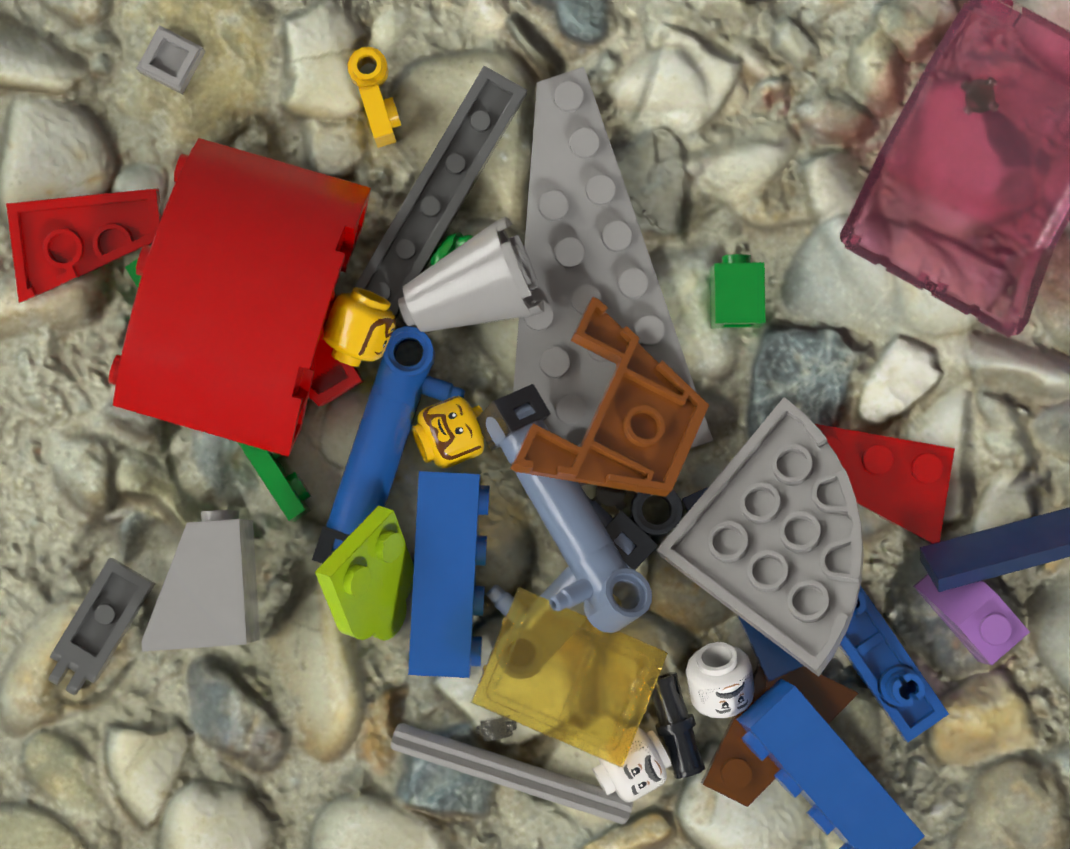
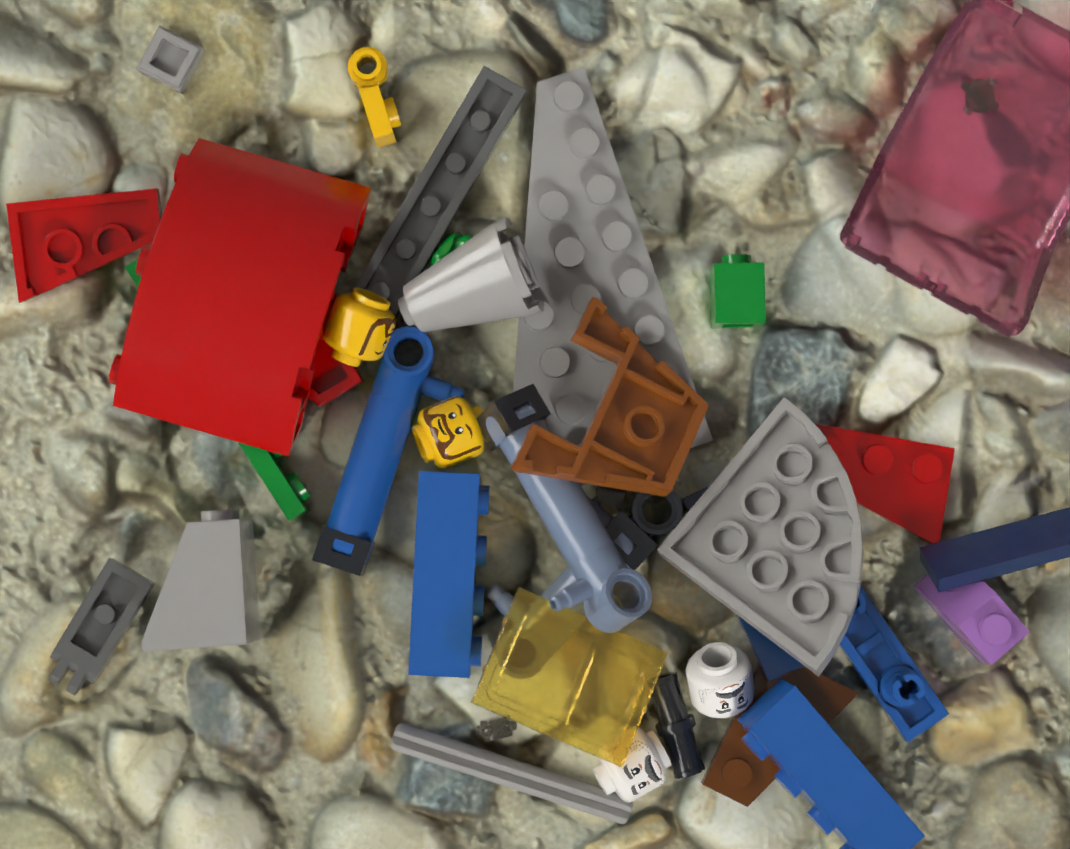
lime plate [315,505,414,641] -> none

